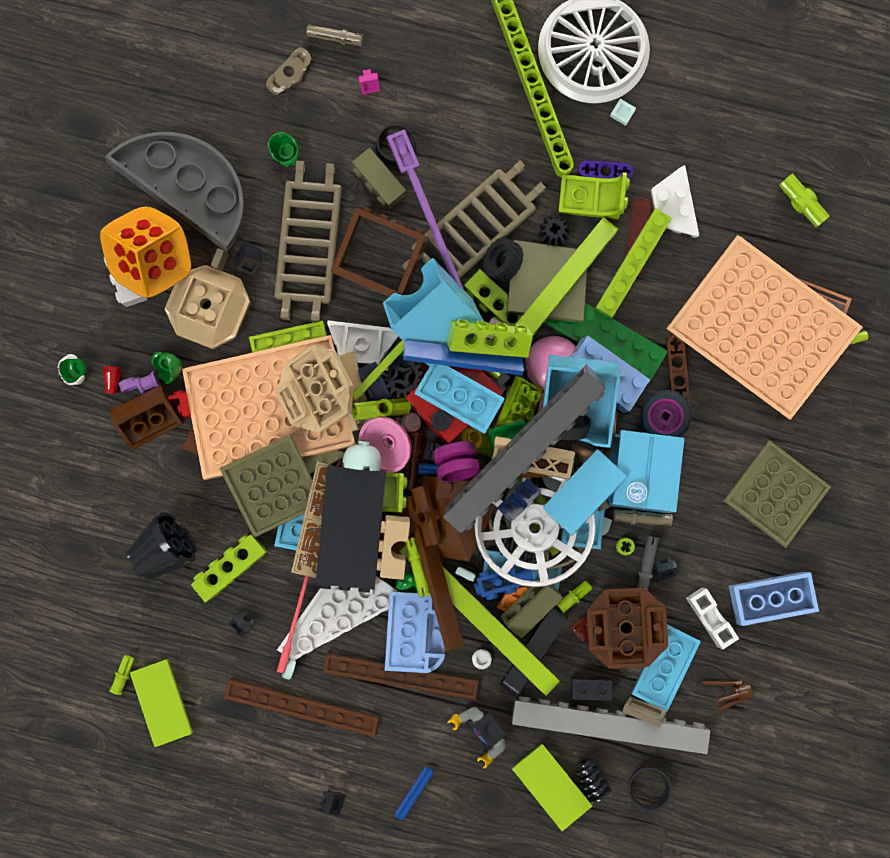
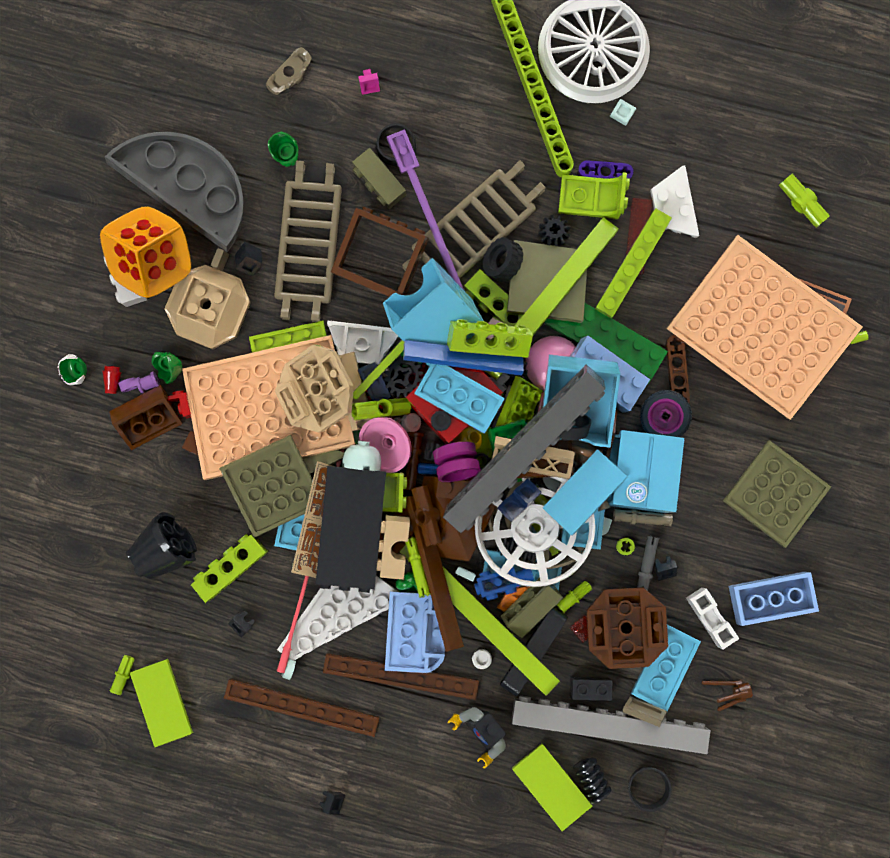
dark tan pin [306,24,364,47] -> none
blue axle [395,766,434,820] -> none

